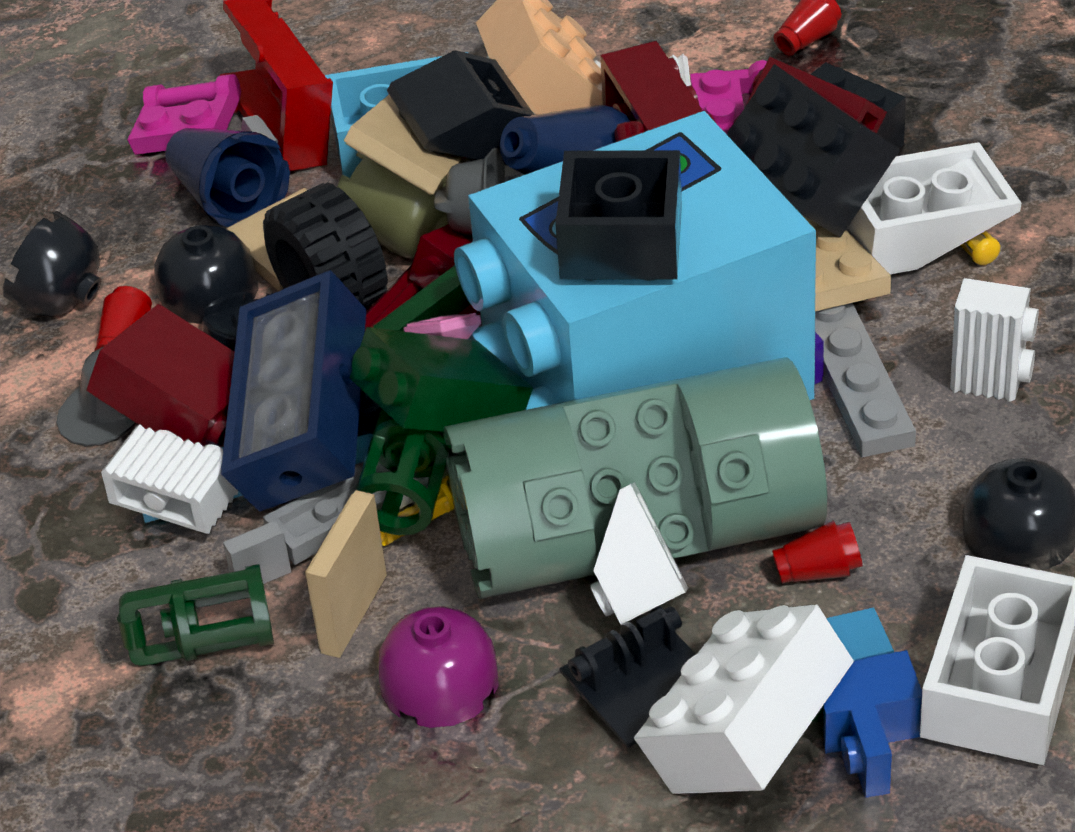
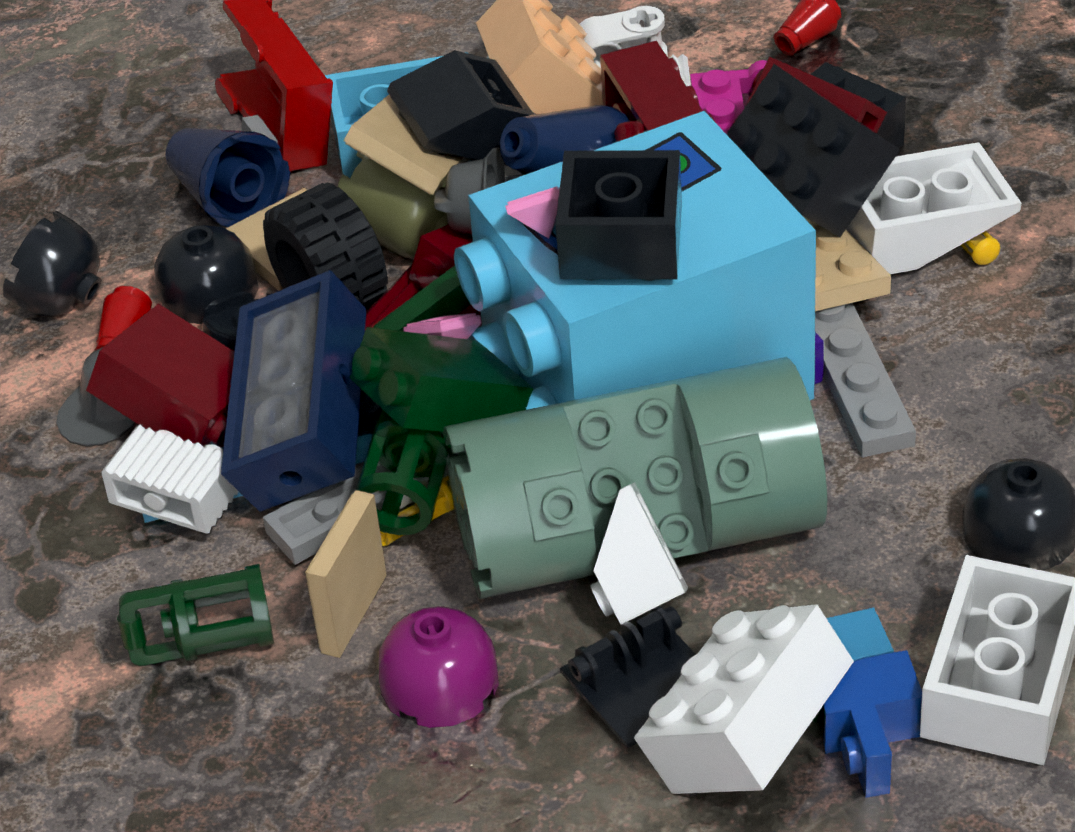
dark pink plate [127,74,241,155] -> none
light grey tile [223,520,291,584] -> none
red cone [772,520,863,584] -> none
white brick [950,278,1039,402] -> none
none -> bright pink slope [505,186,560,239]
none -> white piece [579,6,668,63]

